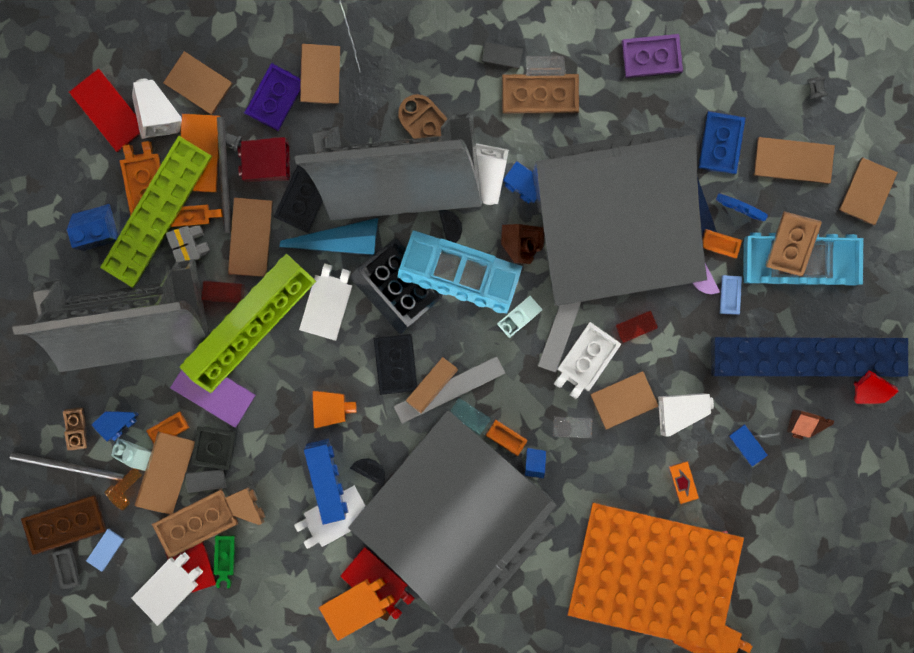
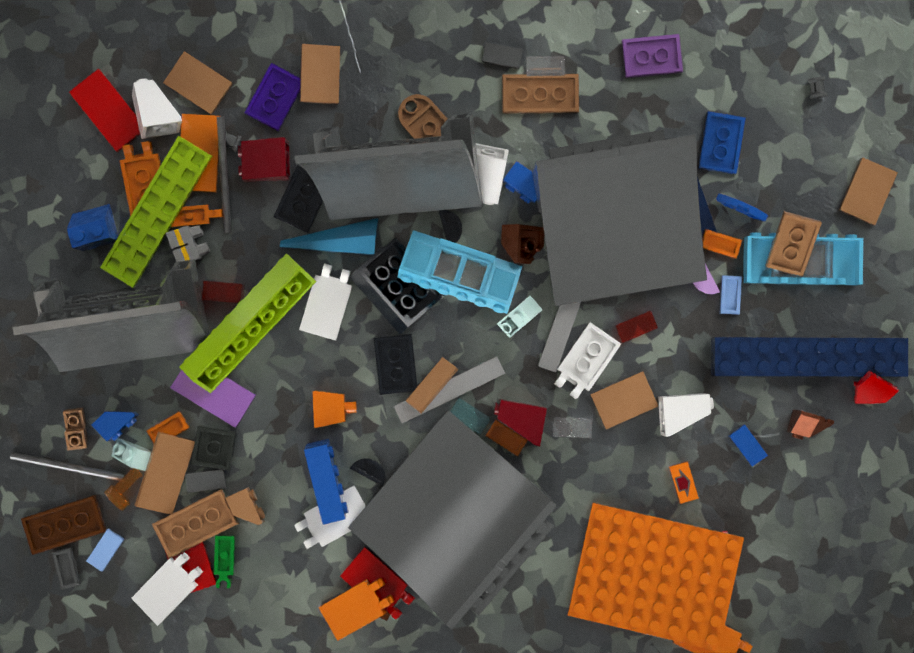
medium nougat tile [228,198,273,277] -> none
blue tile [525,448,546,478] -> none
medium nougat tile [754,137,835,184] -> none
none -> dark red slope [494,399,547,447]

